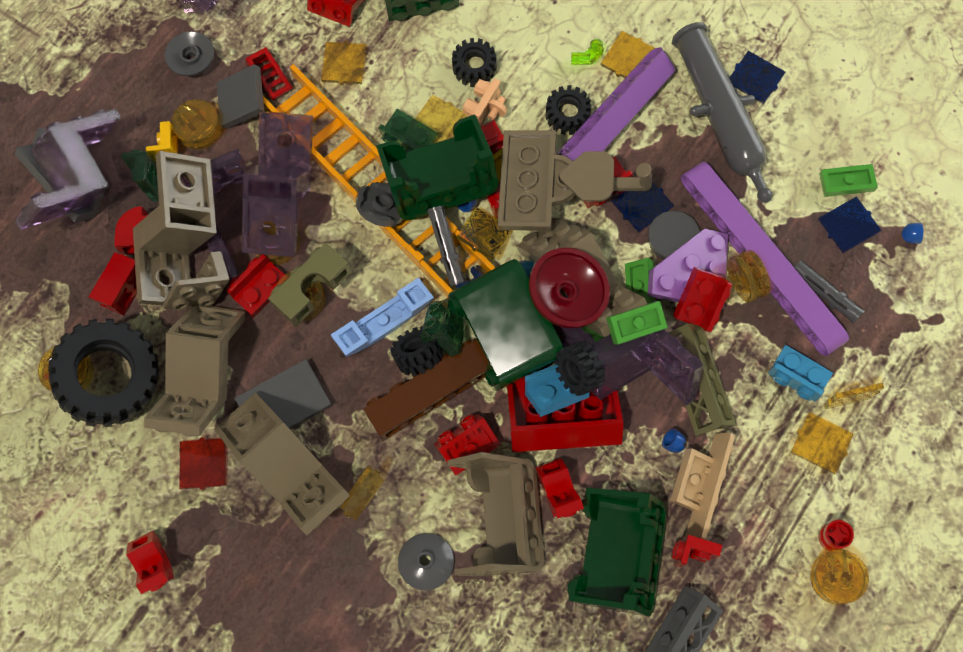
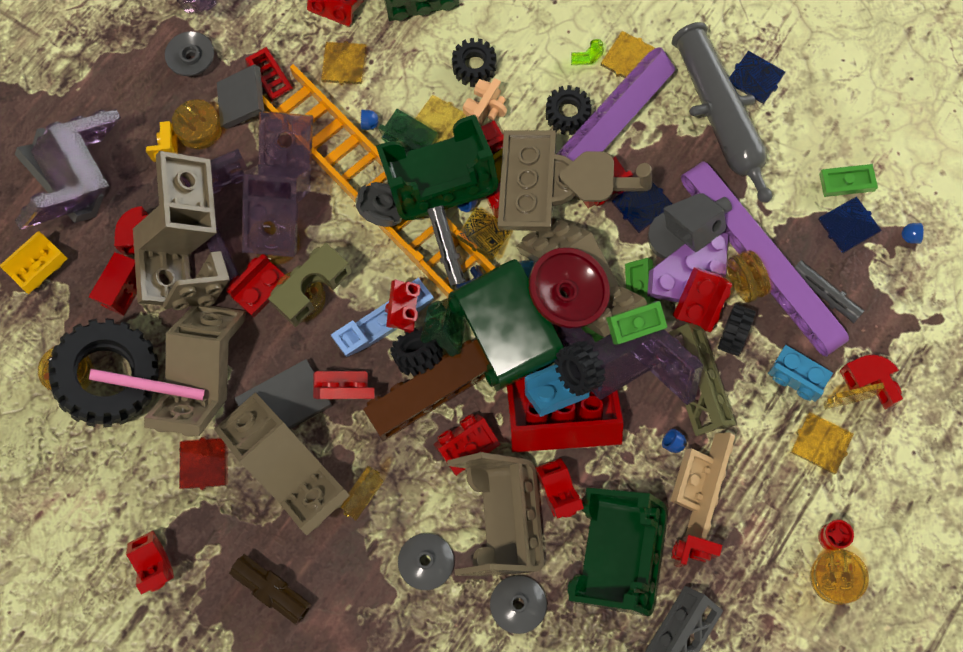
clear green bracket [121,150,159,202] -> none
none -> yellow bracket [0,231,68,294]
none -> bright pink bar [89,369,205,401]
none -> dark brown piece [229,554,312,625]
none -> red bracket [313,371,374,399]
none -> blue hinge [361,110,379,130]
none -> red hips [385,279,420,333]
none -> dark grey dish [490,576,547,634]
none -> dark grey torso [663,193,732,253]
none -> black tyre [718,304,756,356]
none -> red brick [839,355,903,410]

